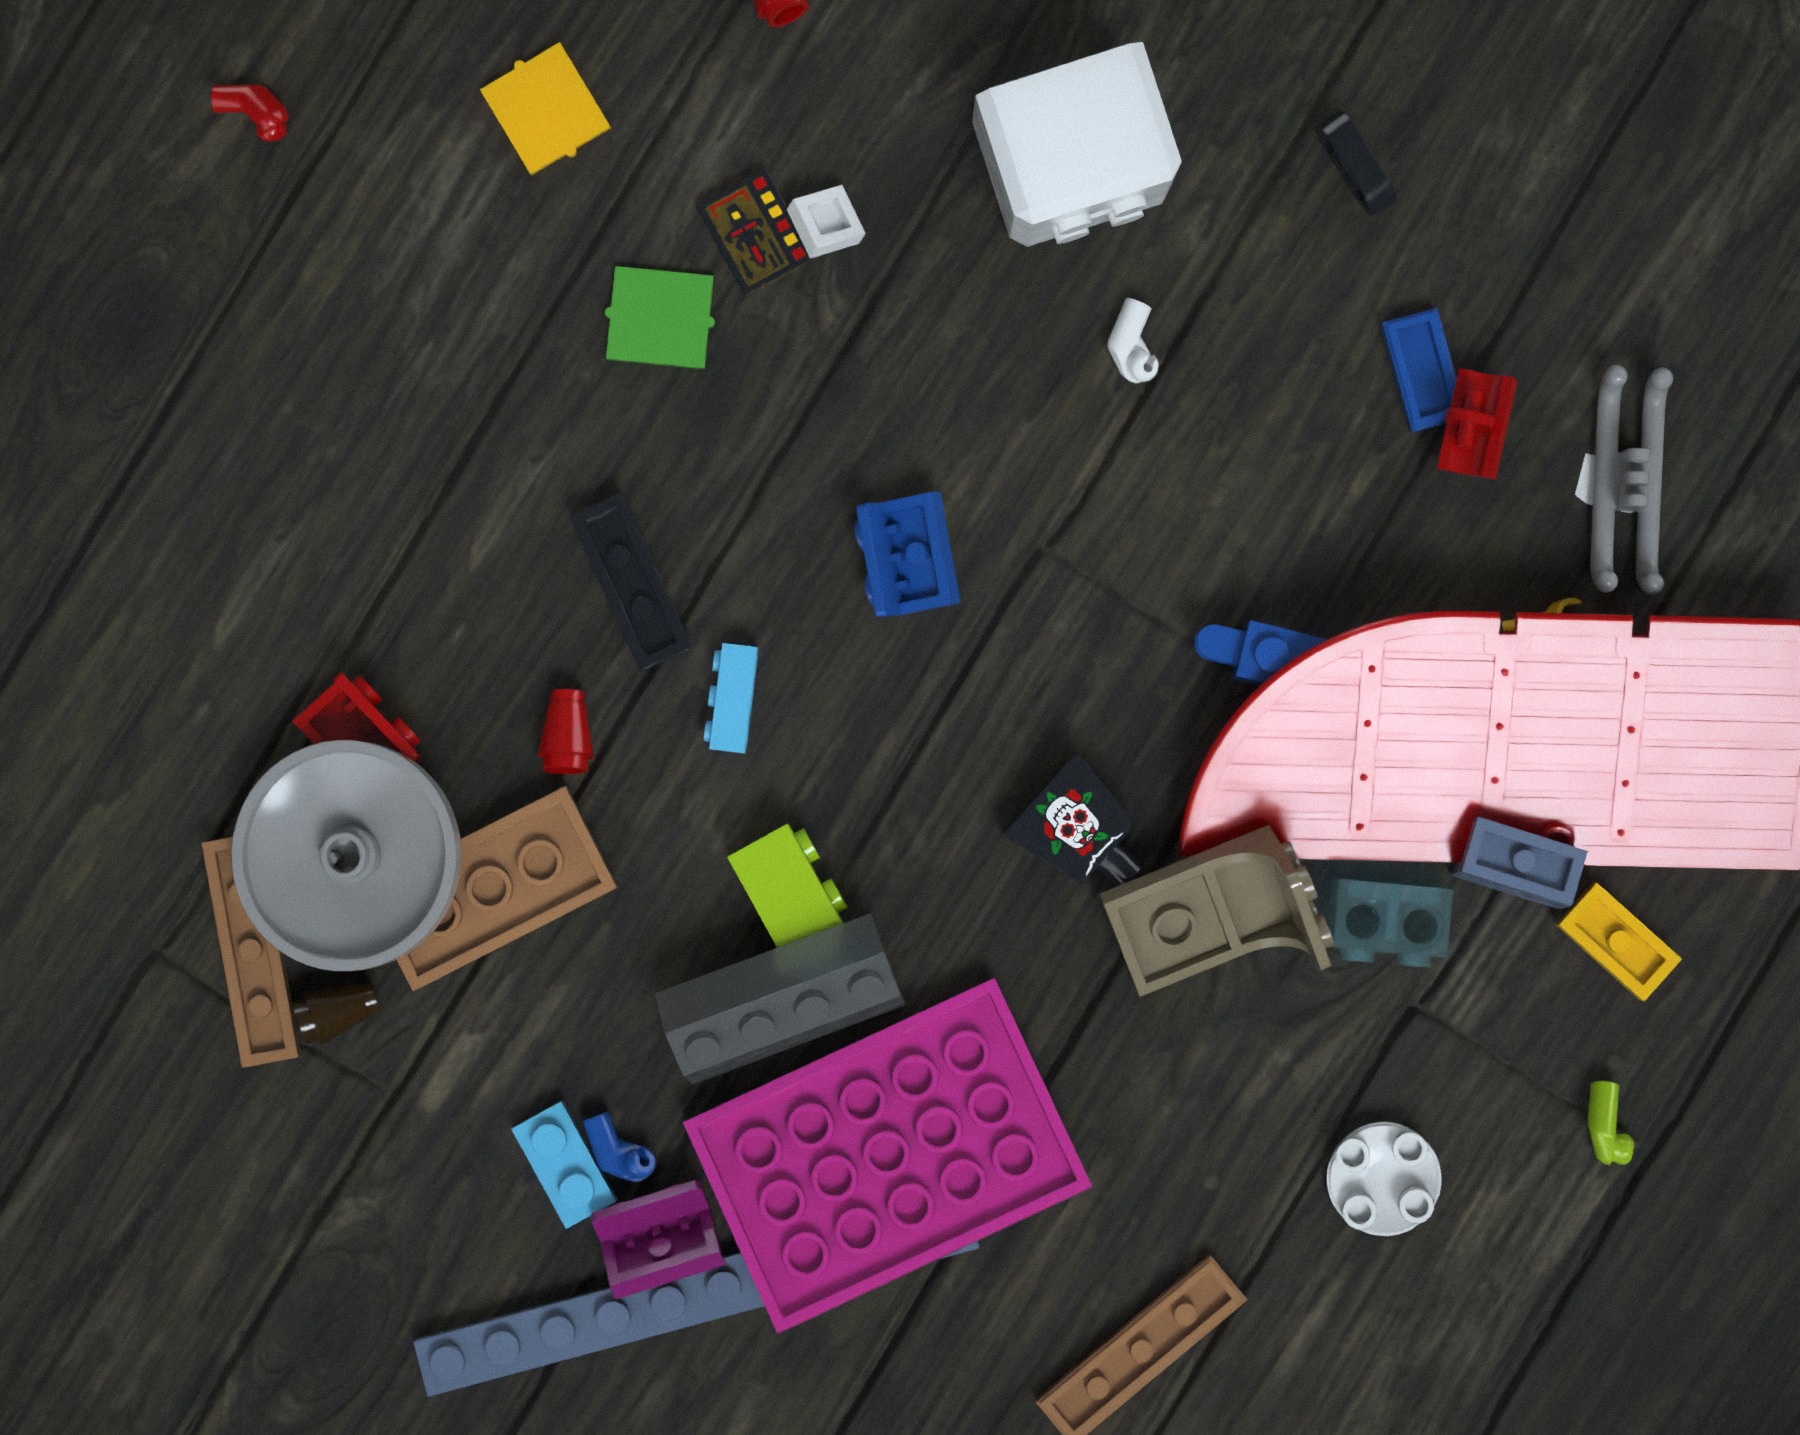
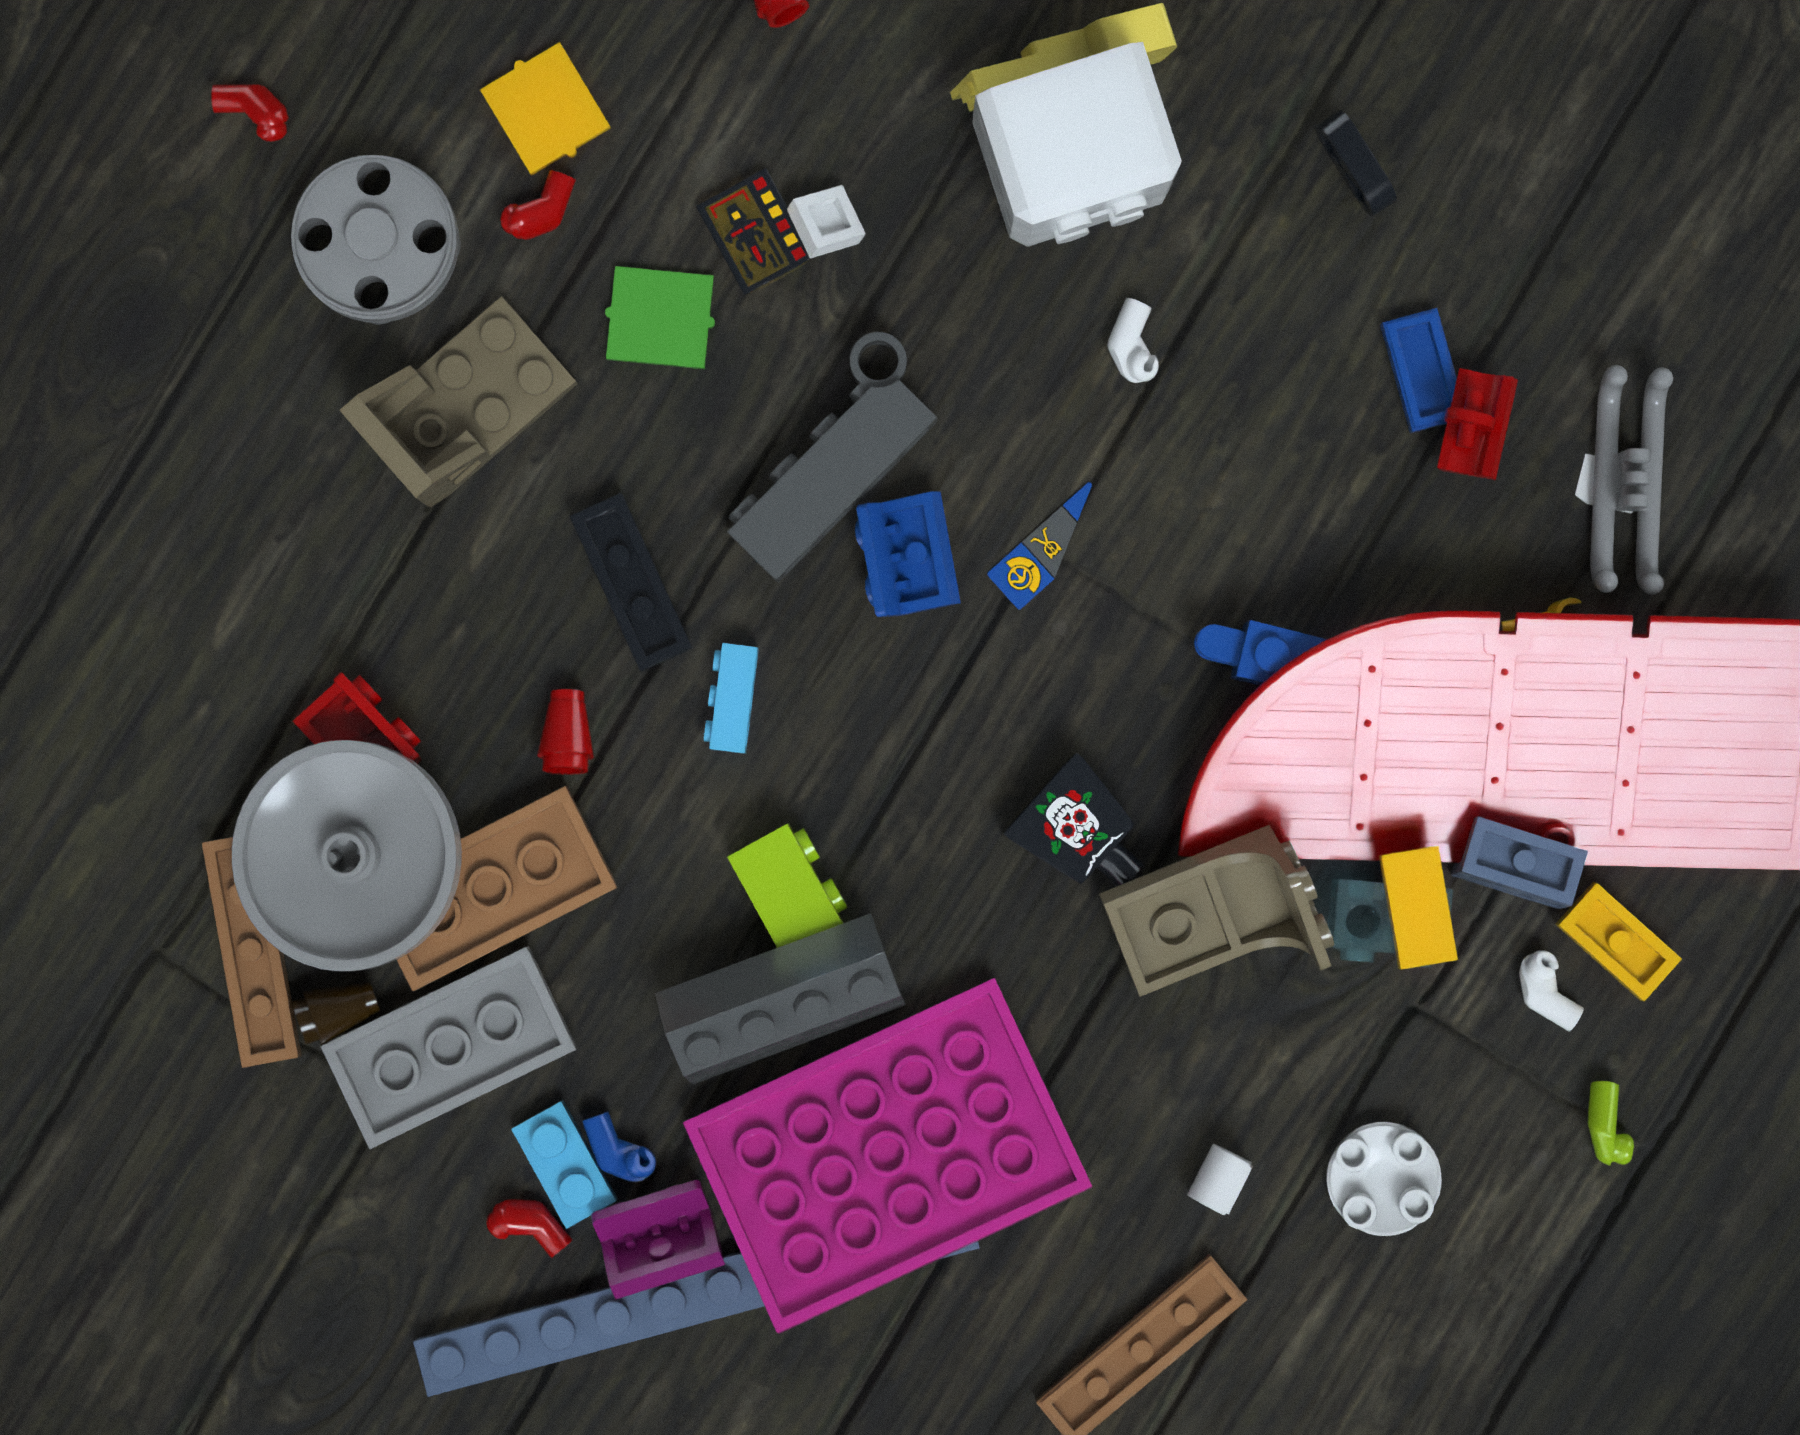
none -> light grey piece [291,155,461,325]
none -> light grey plate [320,946,578,1149]
none -> dark tan bracket [339,296,578,508]
none -> red arm [486,1199,573,1258]
none -> red arm [500,170,576,240]
none -> dark grey hinge [727,332,937,583]
none -> light yellow piece [950,3,1177,112]
none -> sticker [987,482,1092,610]
none -> white brick [1187,1144,1253,1216]
none -> yellow tile [1379,846,1458,970]
none -> white arm [1519,950,1584,1032]

